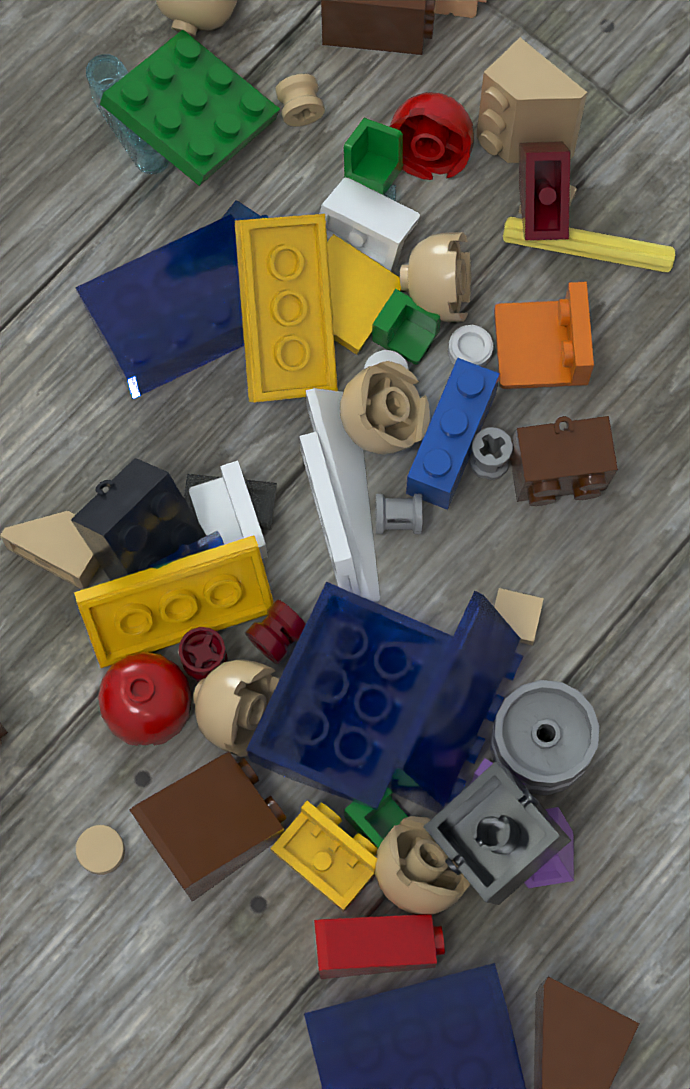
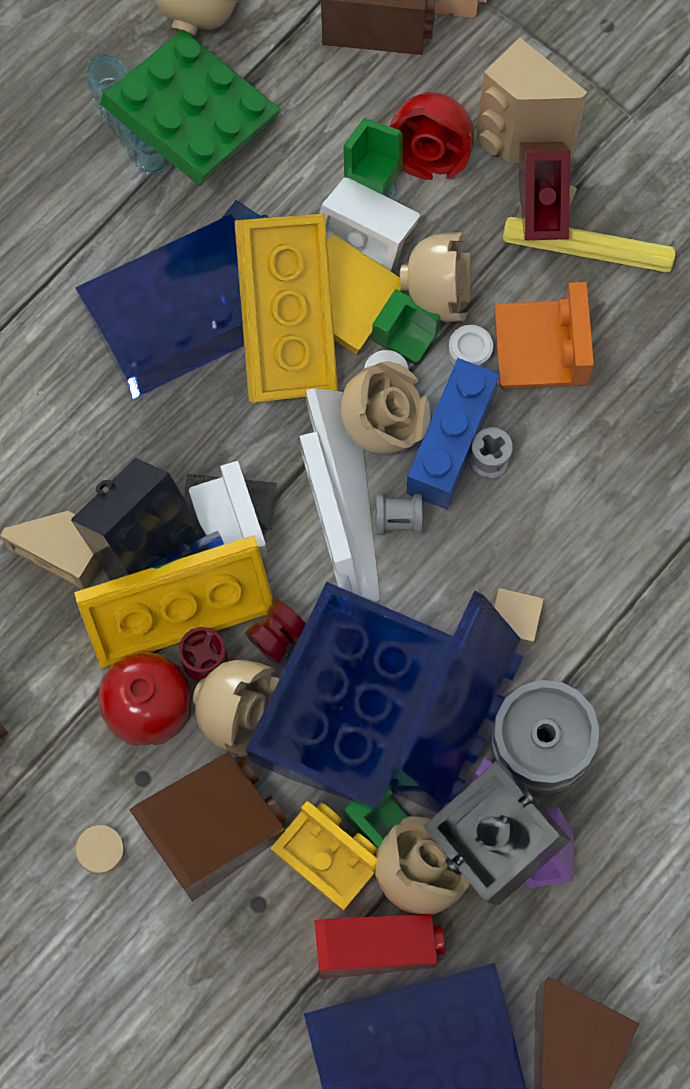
tan wheel [276,74,325,126] -> none
reddish brown brick [510,416,618,506] -> none

